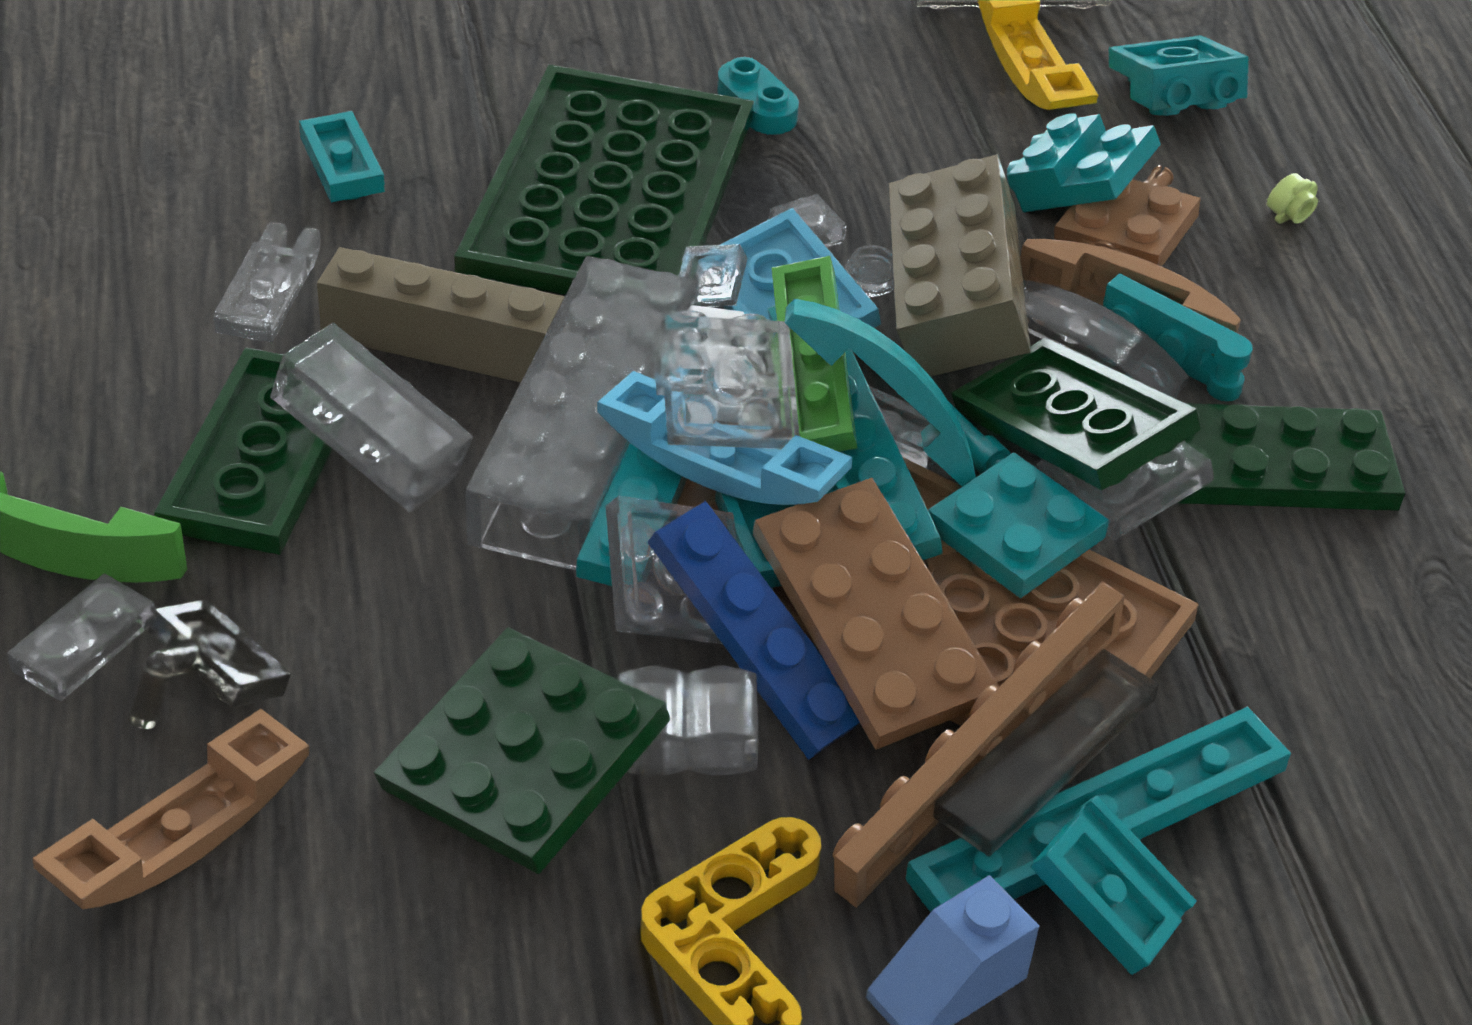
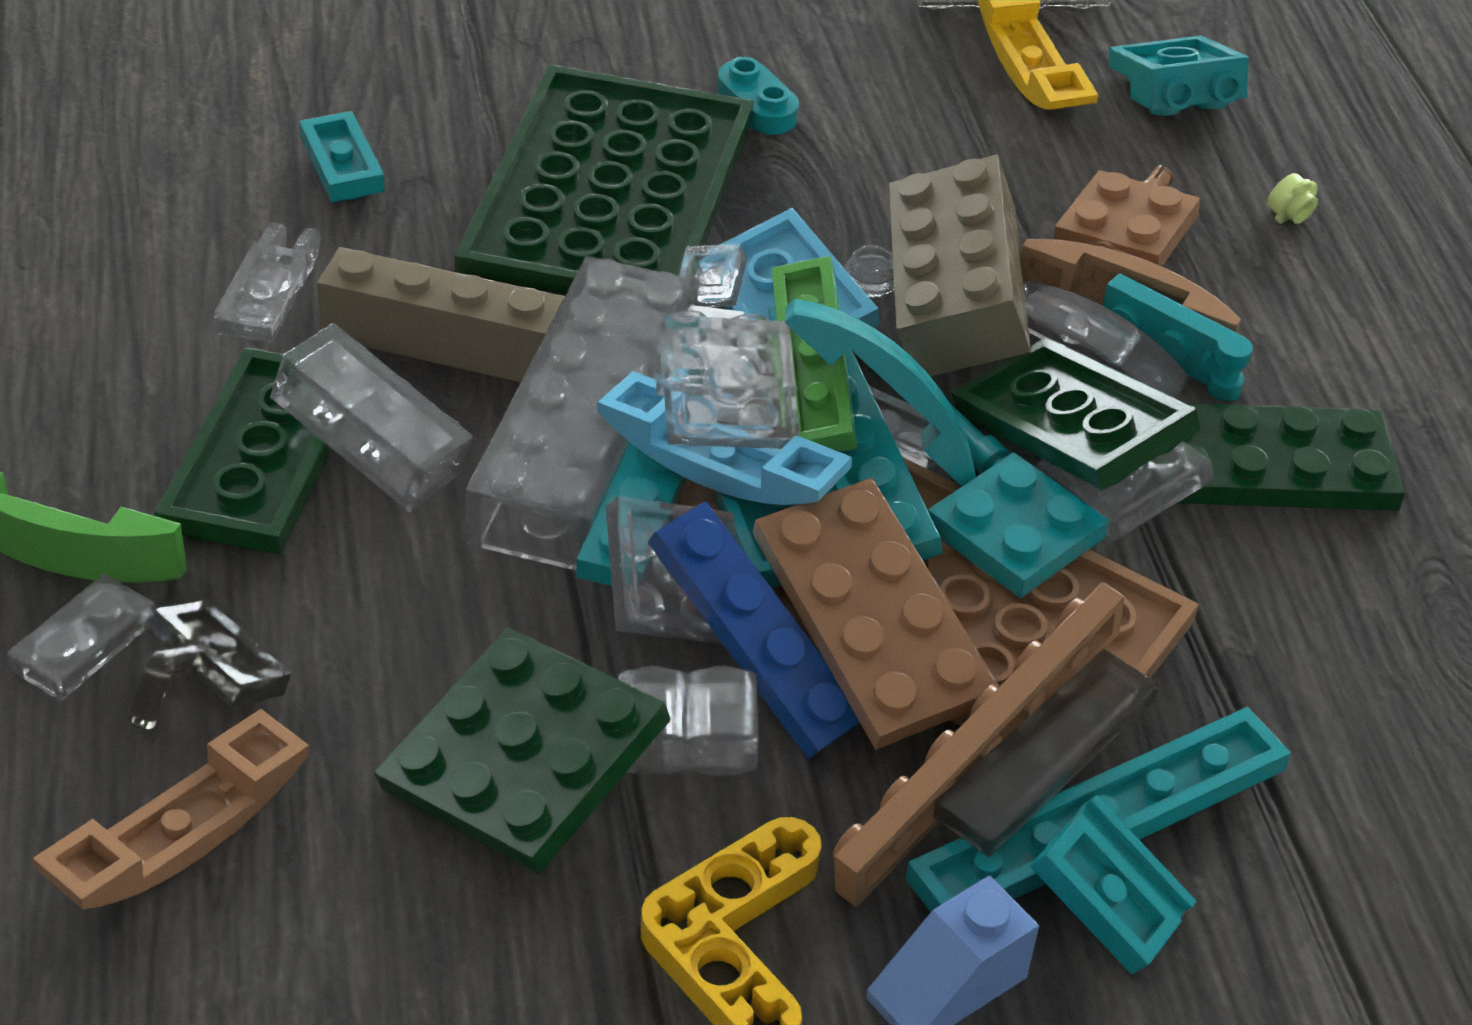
clear plate [769,194,846,248] -> none
teal plate [1007,113,1161,212] -> none

